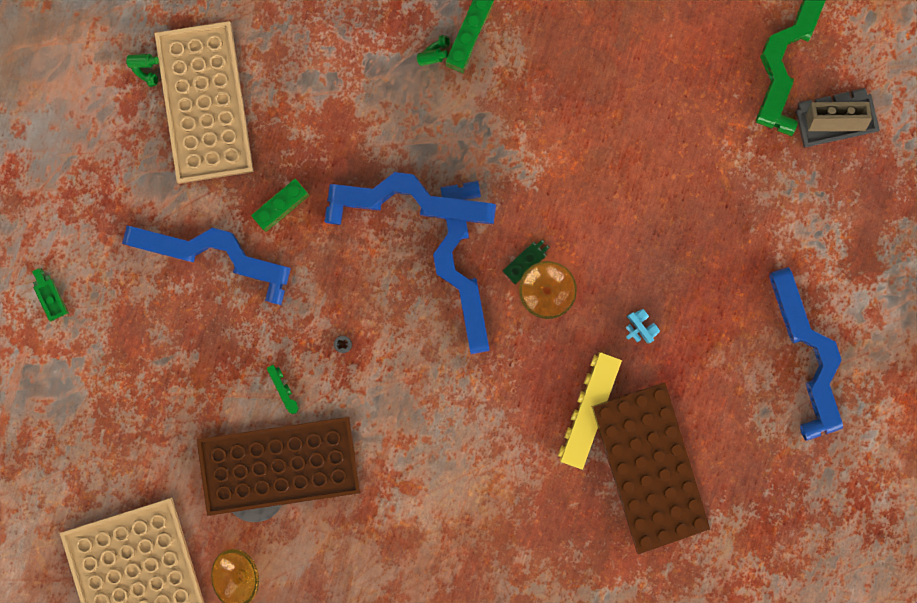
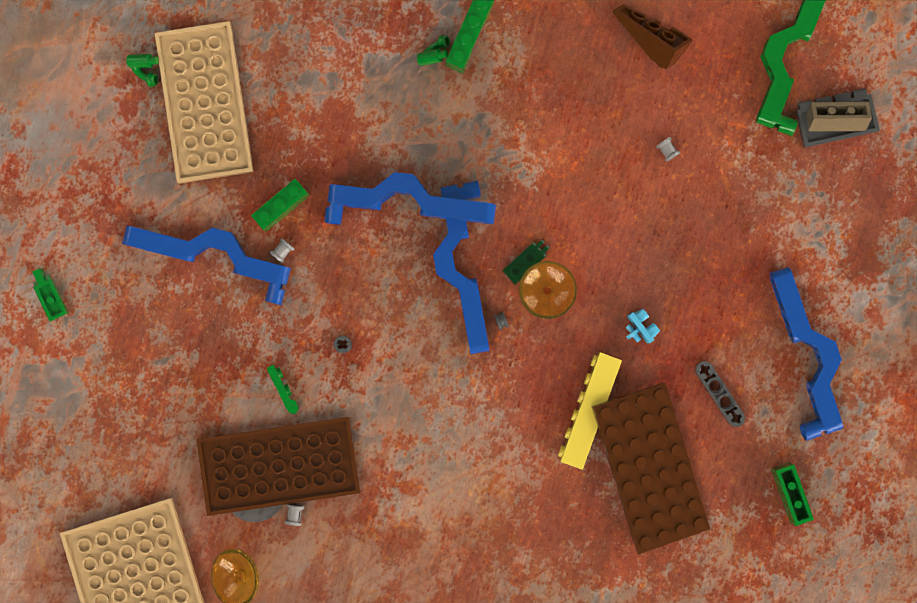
none -> light grey bush [269,238,295,263]
none -> light grey bush [285,504,304,526]
none -> dark grey bush [494,311,509,331]
none -> reddish brown wedge [613,4,693,70]
none -> light grey bush [656,137,681,162]
none -> dark grey beam [695,361,745,427]
none -> green brick [771,462,814,526]

